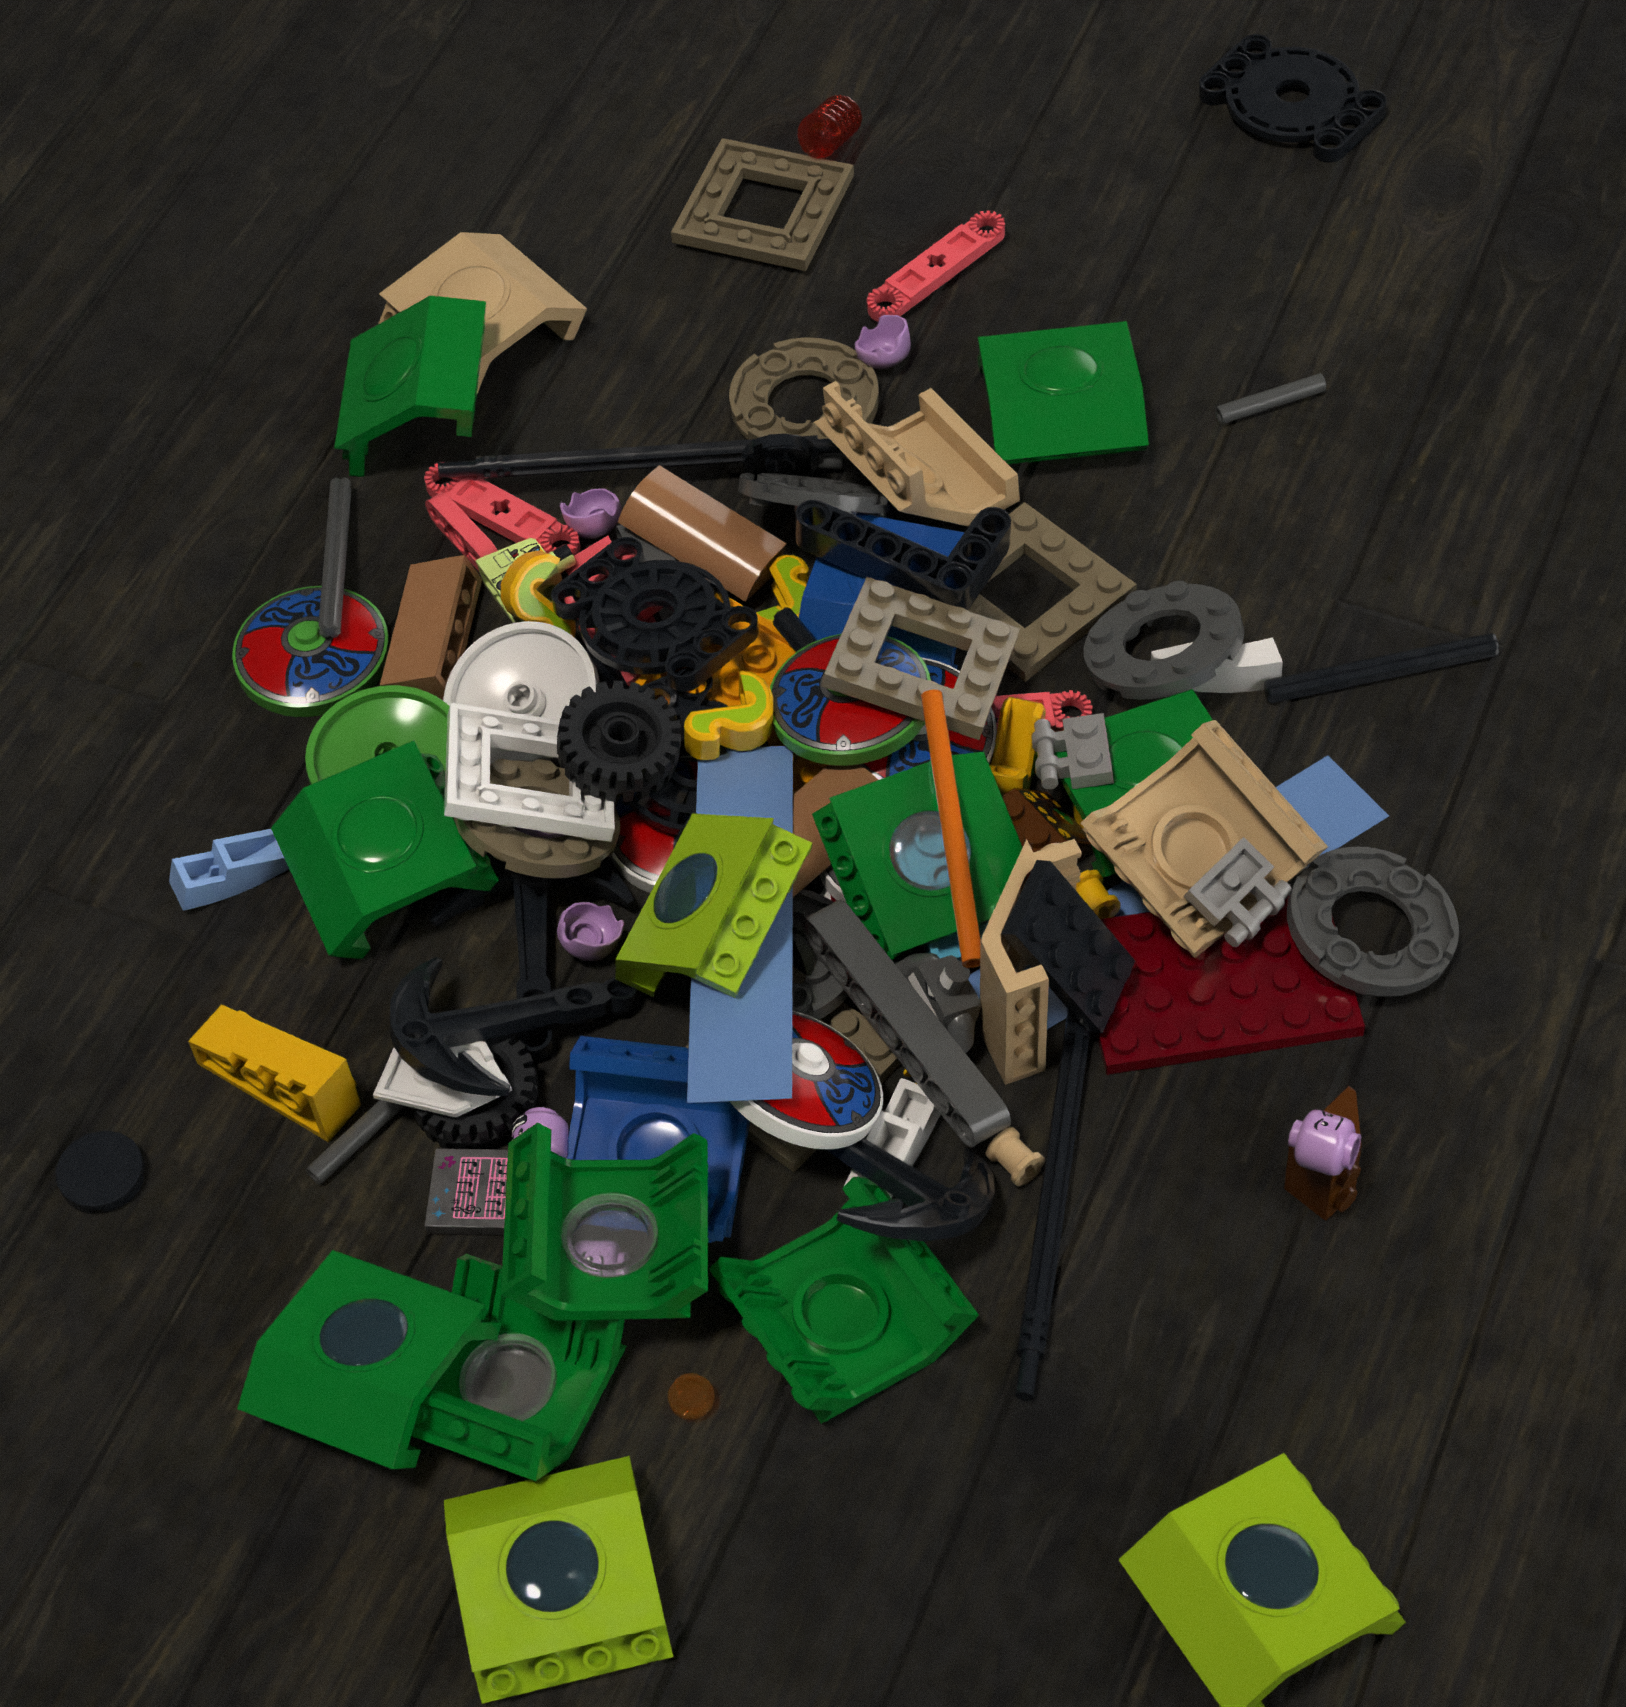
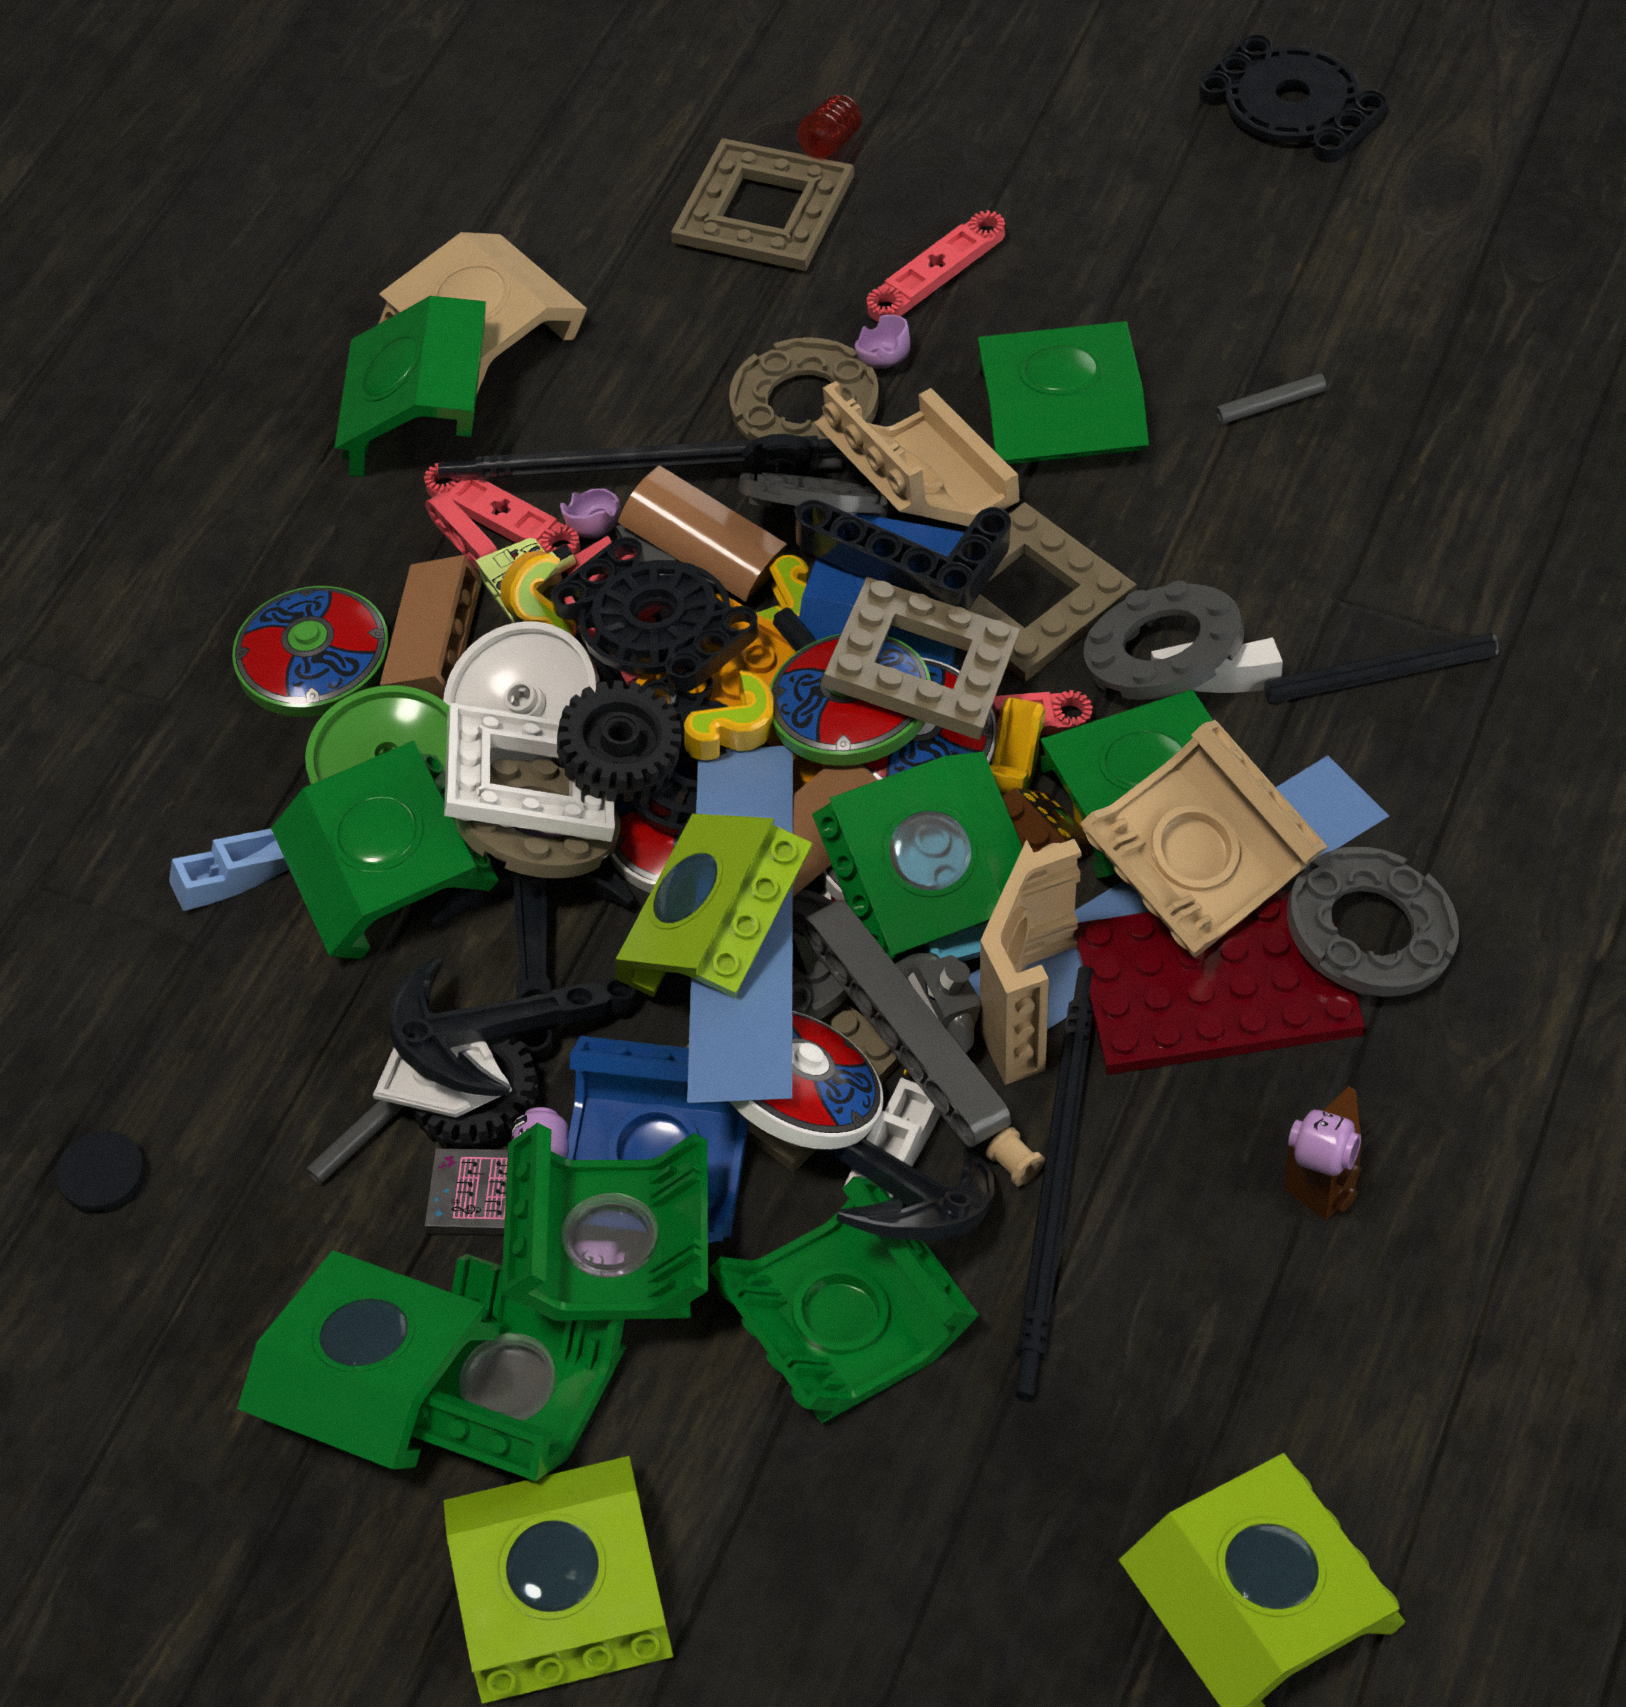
yellow wedge [188,1004,361,1142] -> none
dark grey axle [318,477,351,638] -> none
lavender hair [557,902,625,961] -> none
clear orange plate [668,1373,715,1420] -> none
orange piece [921,689,981,968] -> none
black plate [1001,860,1135,1033] -> none
light grey plate [1031,713,1114,789] -> none
yellow bush [1076,869,1121,919] -> none
light grey plate [1184,837,1292,947] -> none

